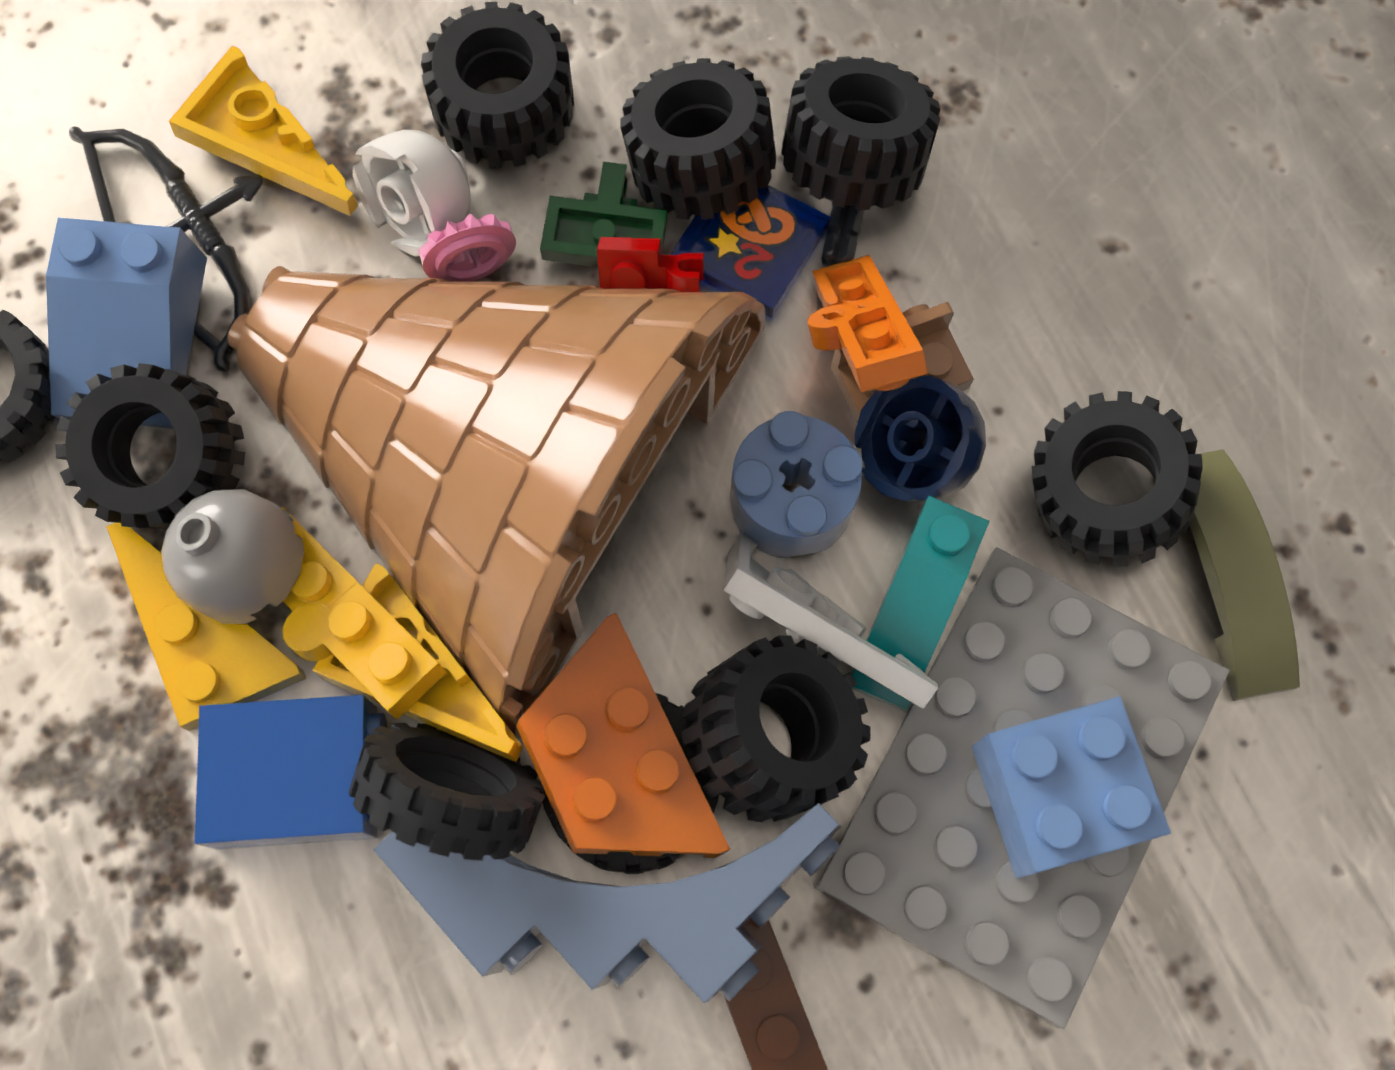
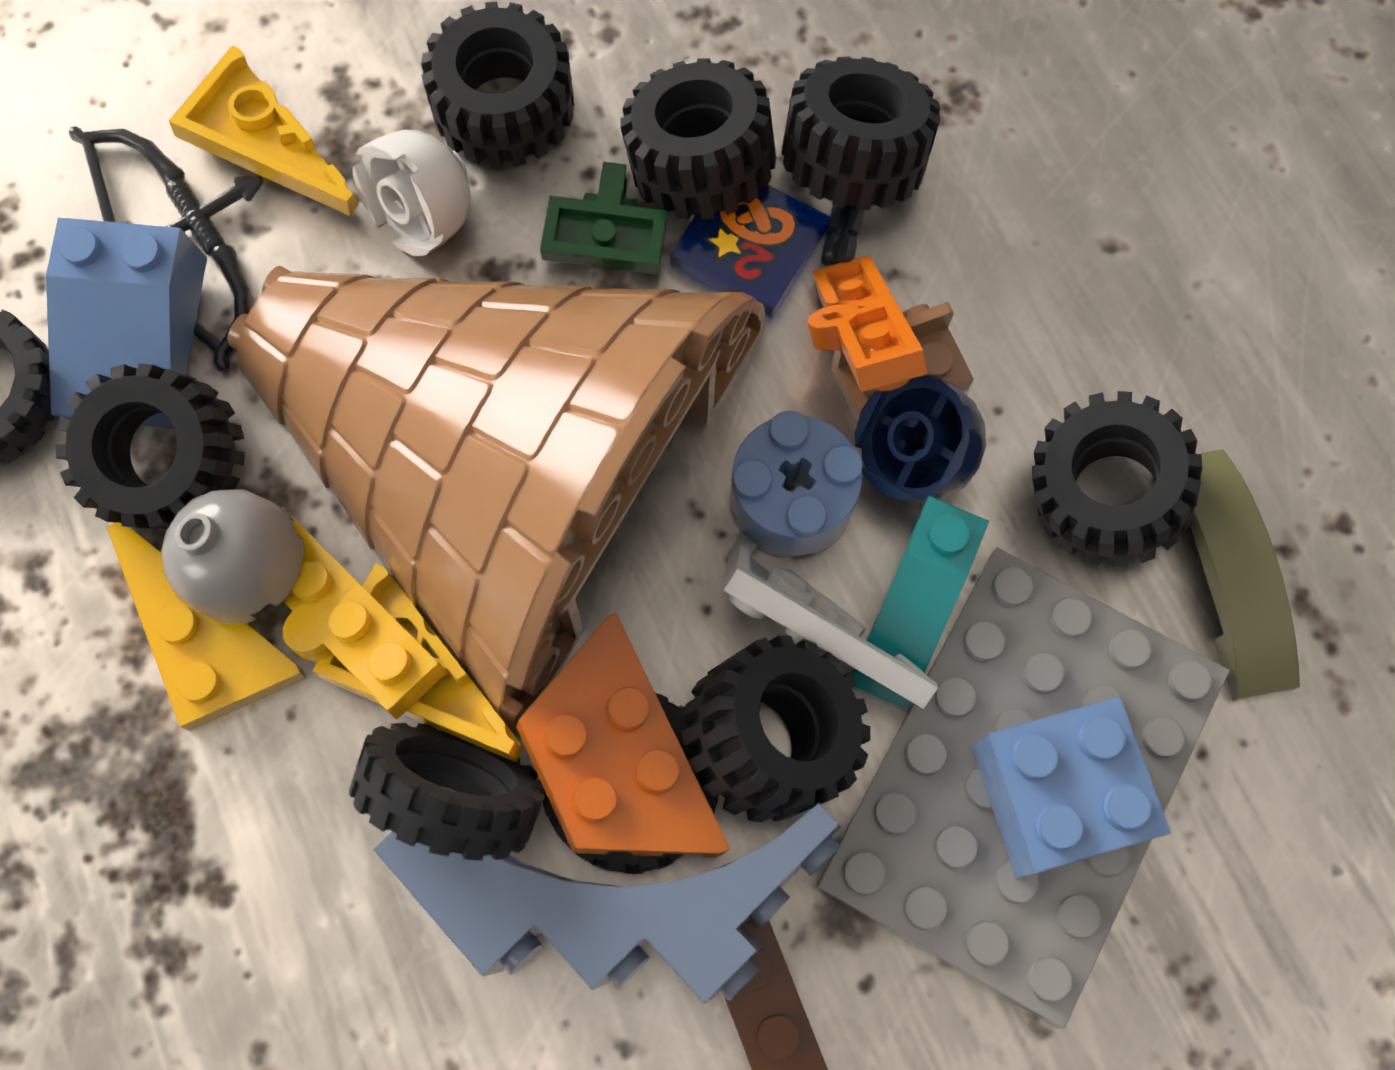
blue brick [194,695,387,850] -> none
bright pink gear [418,214,516,282] -> none
red plate [597,237,705,292] -> none

